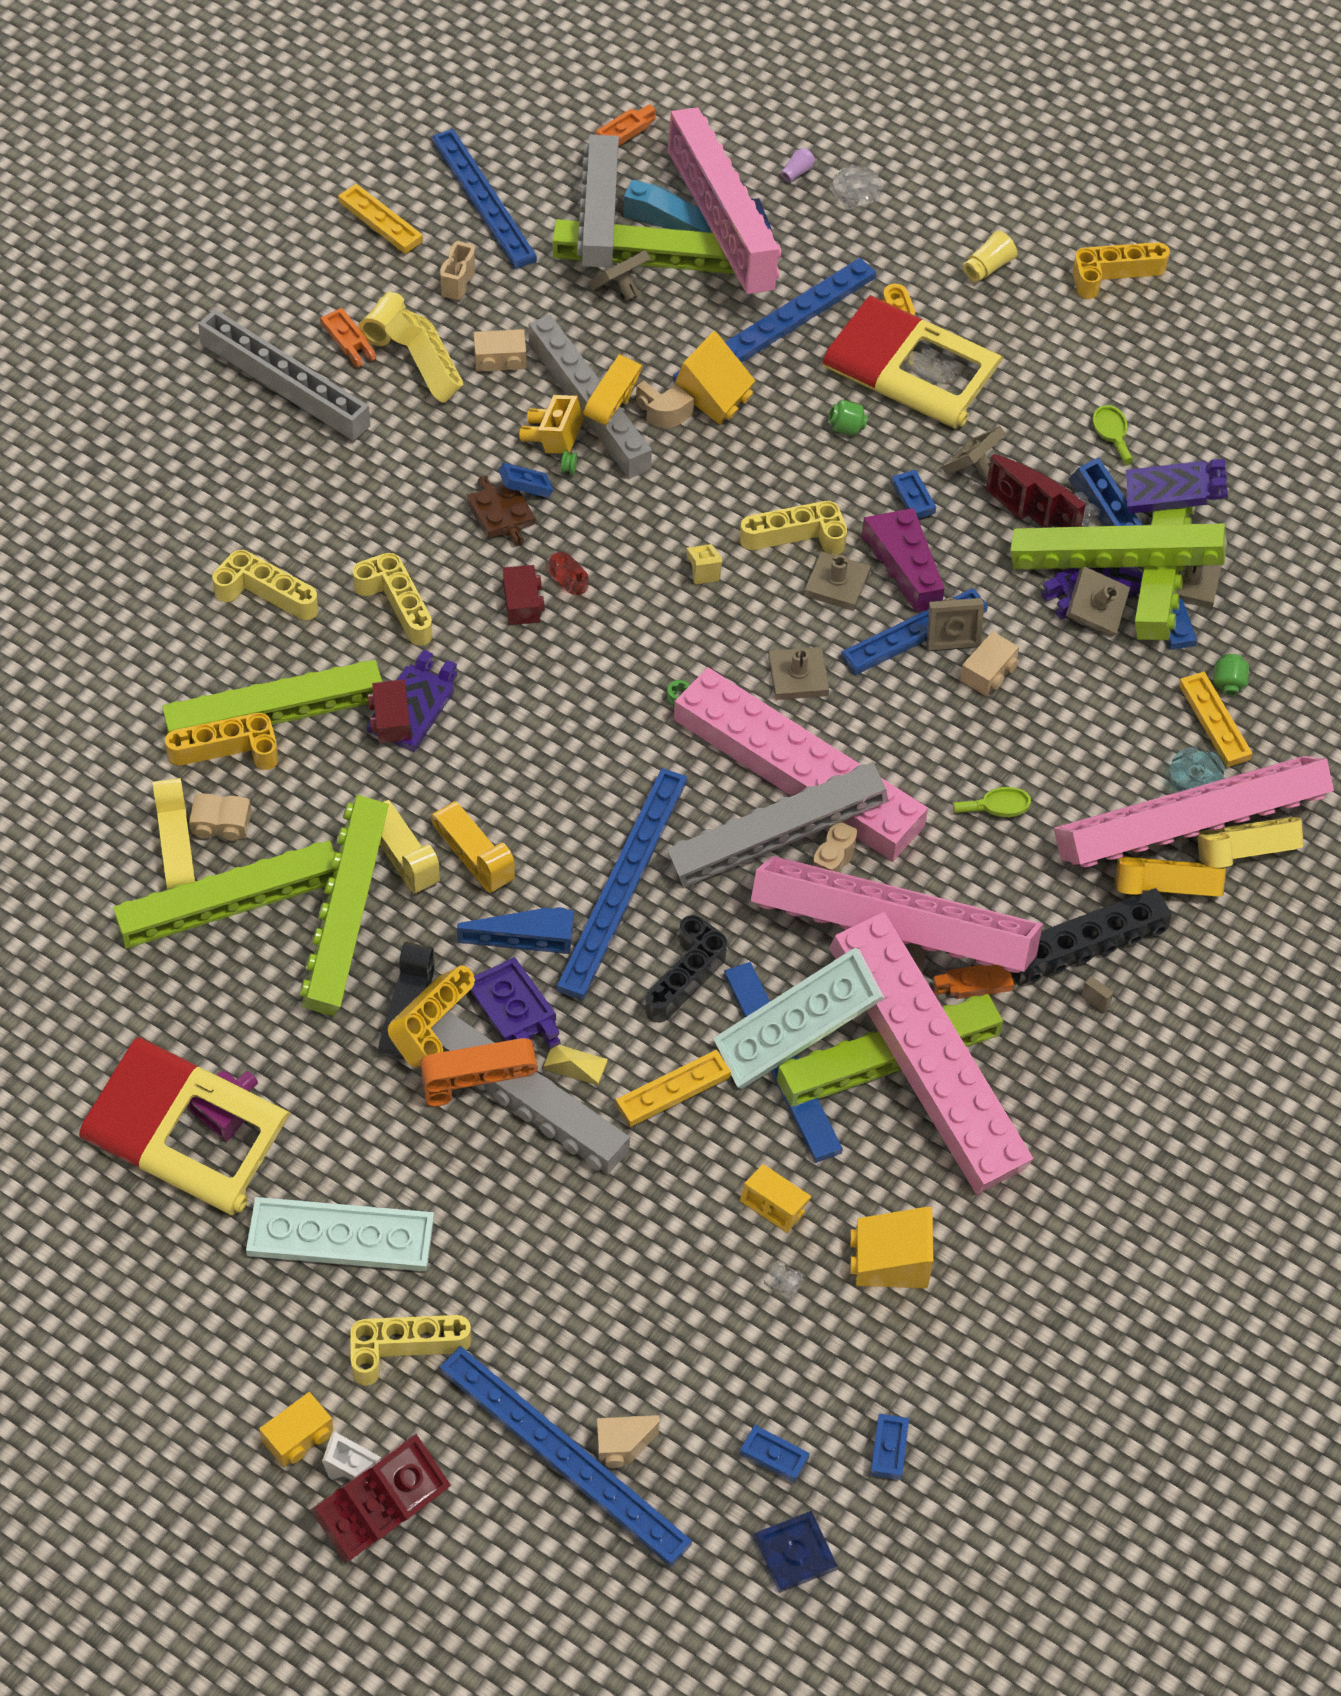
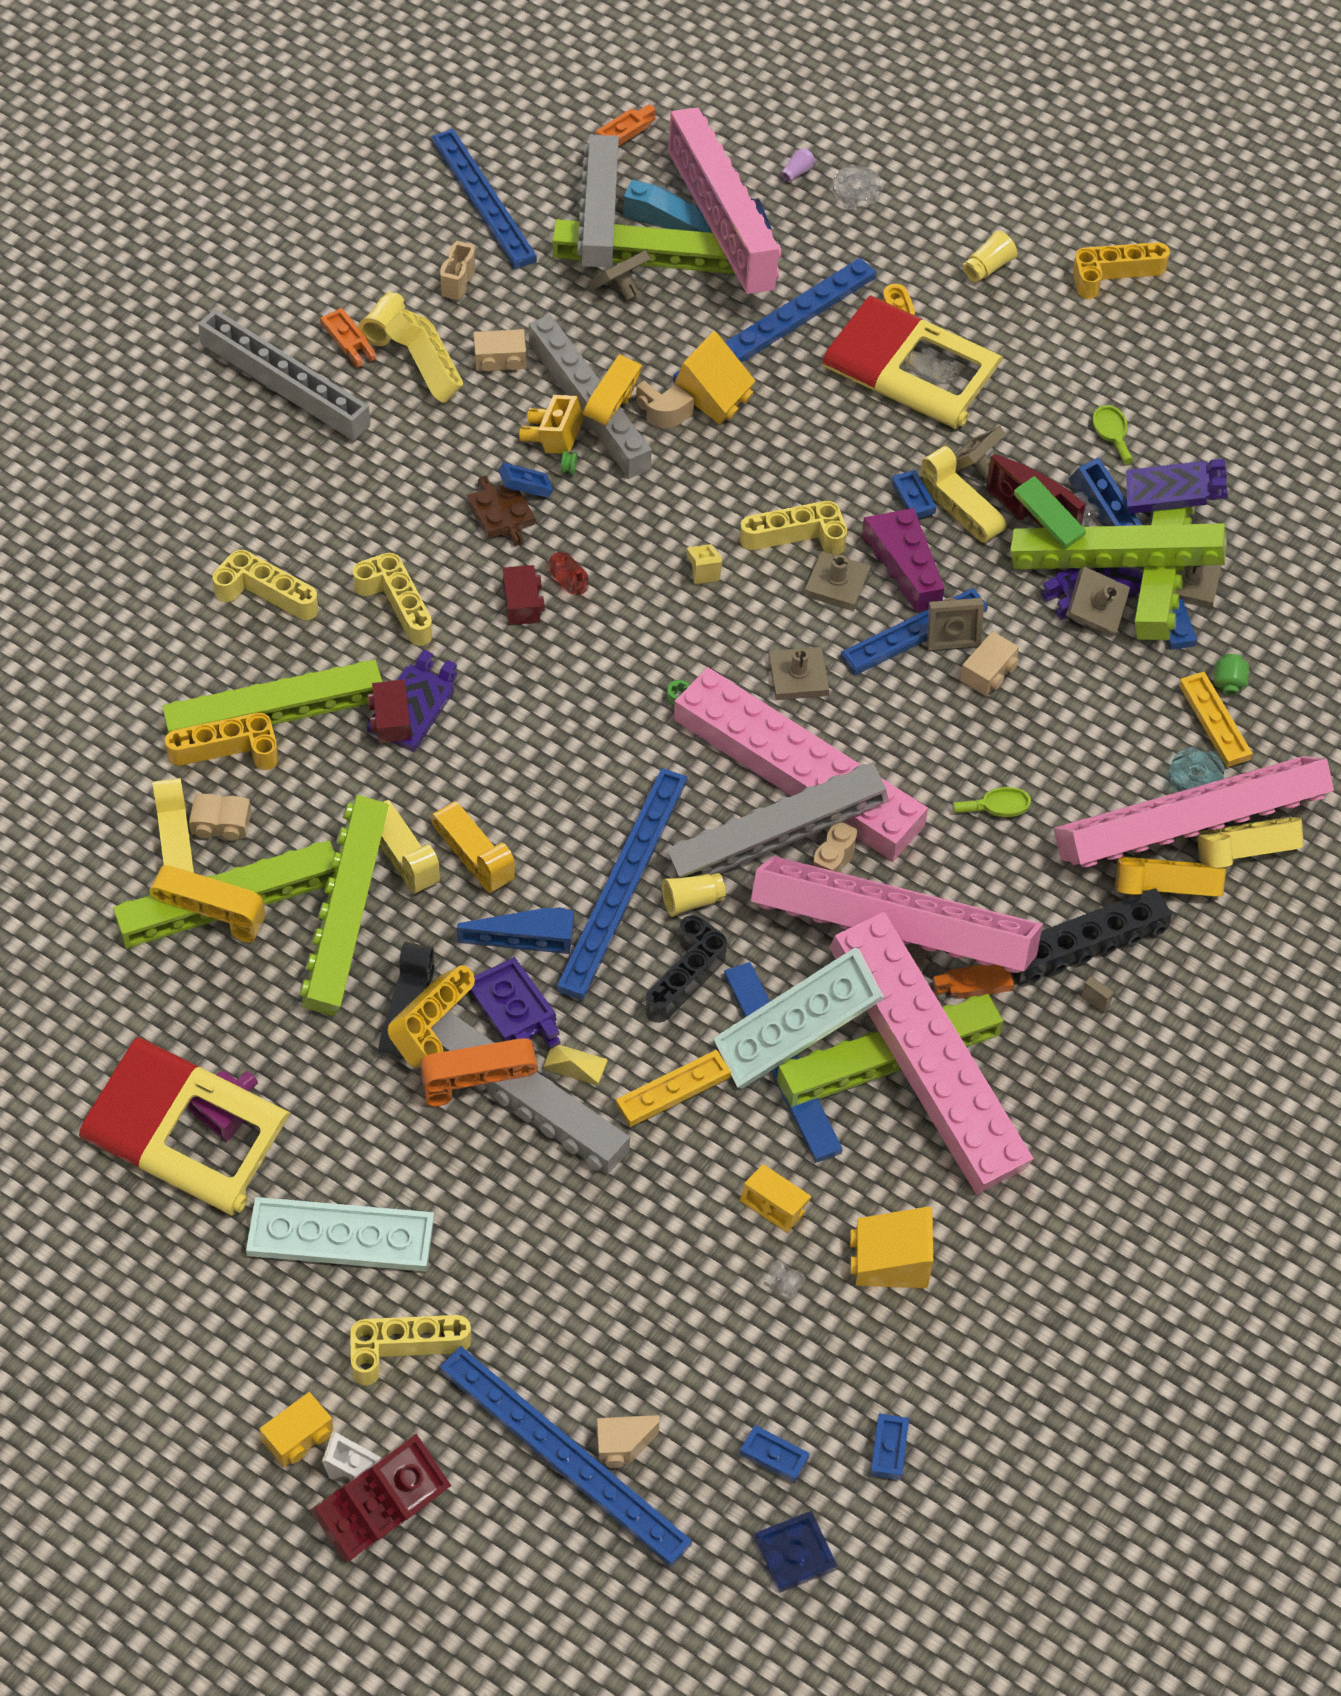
yellow plate [338,183,423,254] -> none
bright green head [828,400,868,436] -> none
none -> yellow beam [149,865,265,943]
none -> light yellow plant [662,873,726,917]
none -> light yellow beam [920,446,1007,543]
none -> bright green tile [1014,476,1086,549]

